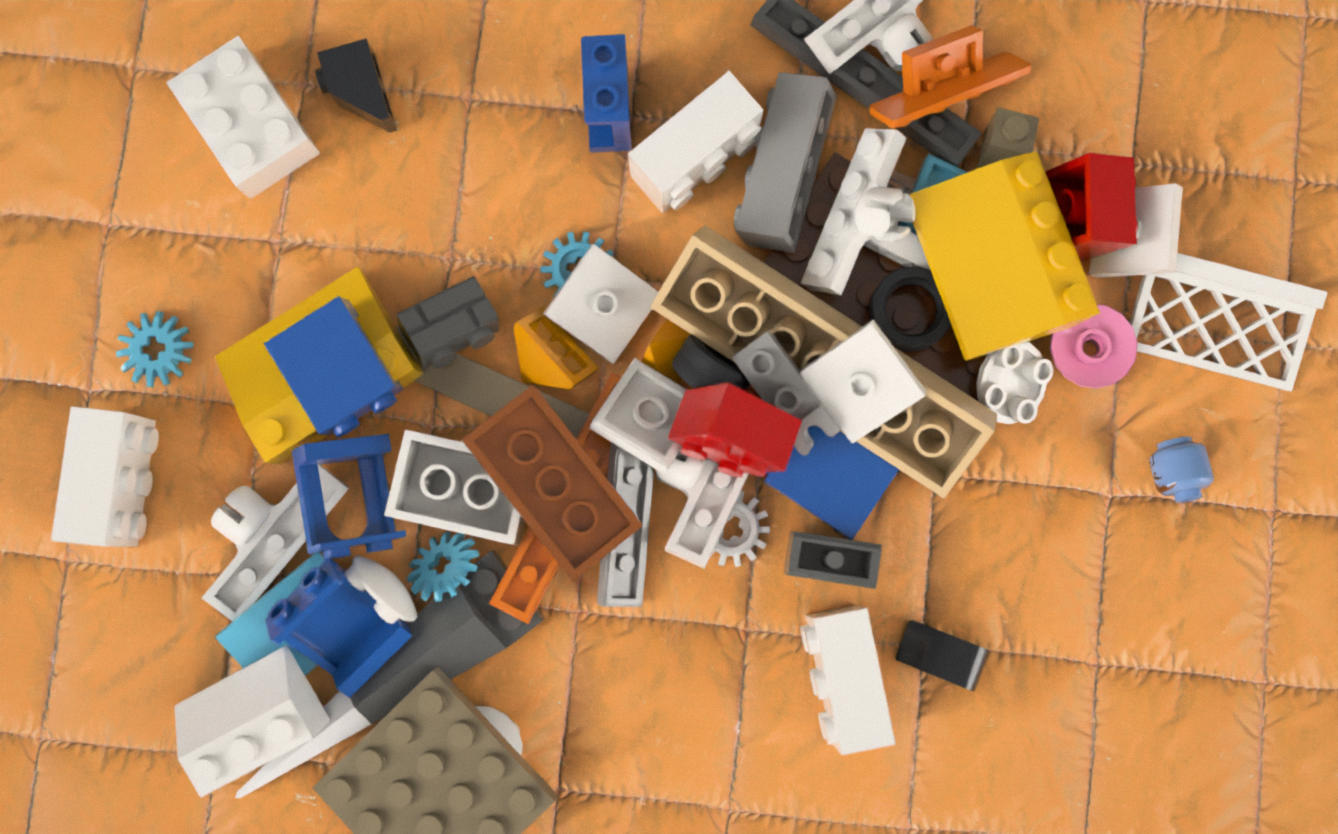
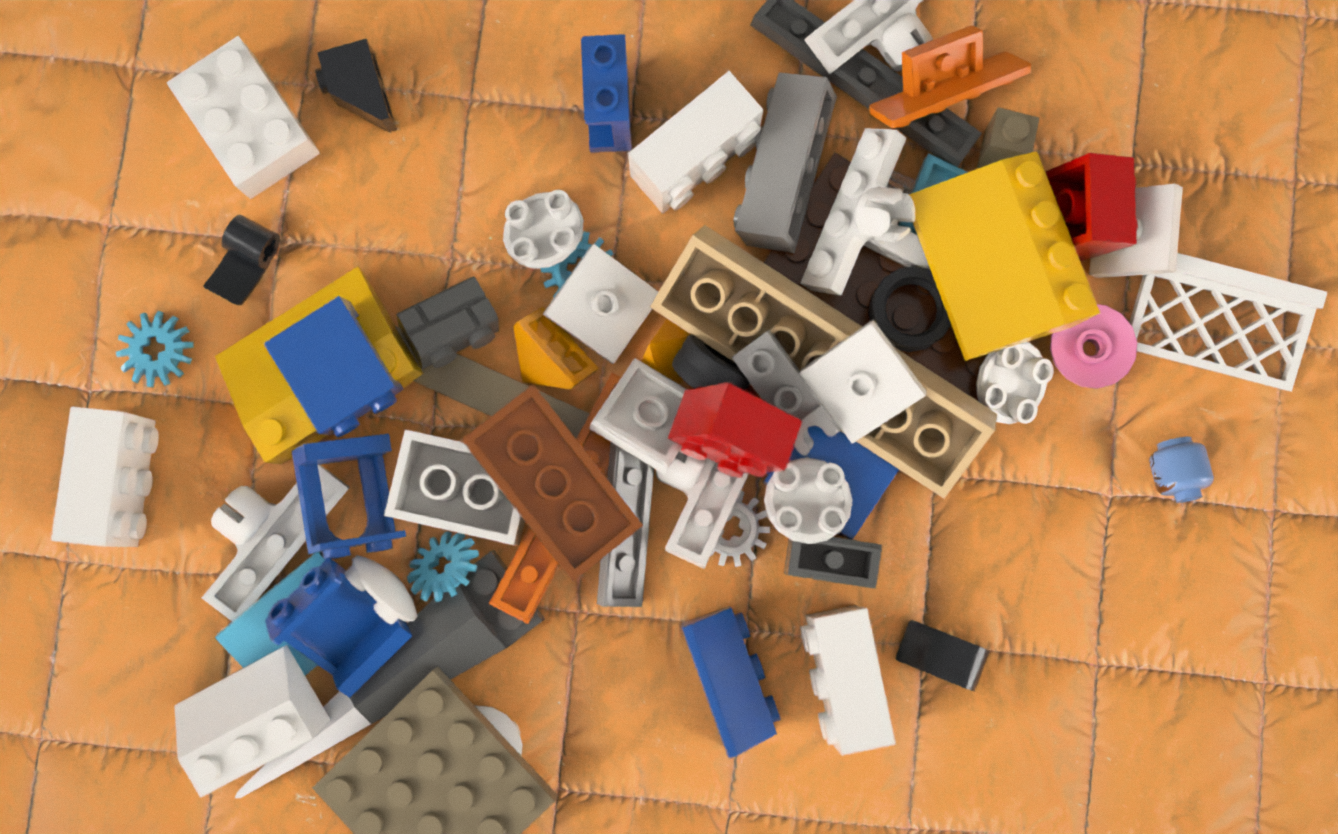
none -> black panel [203,215,280,306]
none -> white dish [503,190,584,269]
none -> blue slope [681,606,781,759]
none -> white dish [764,458,853,544]

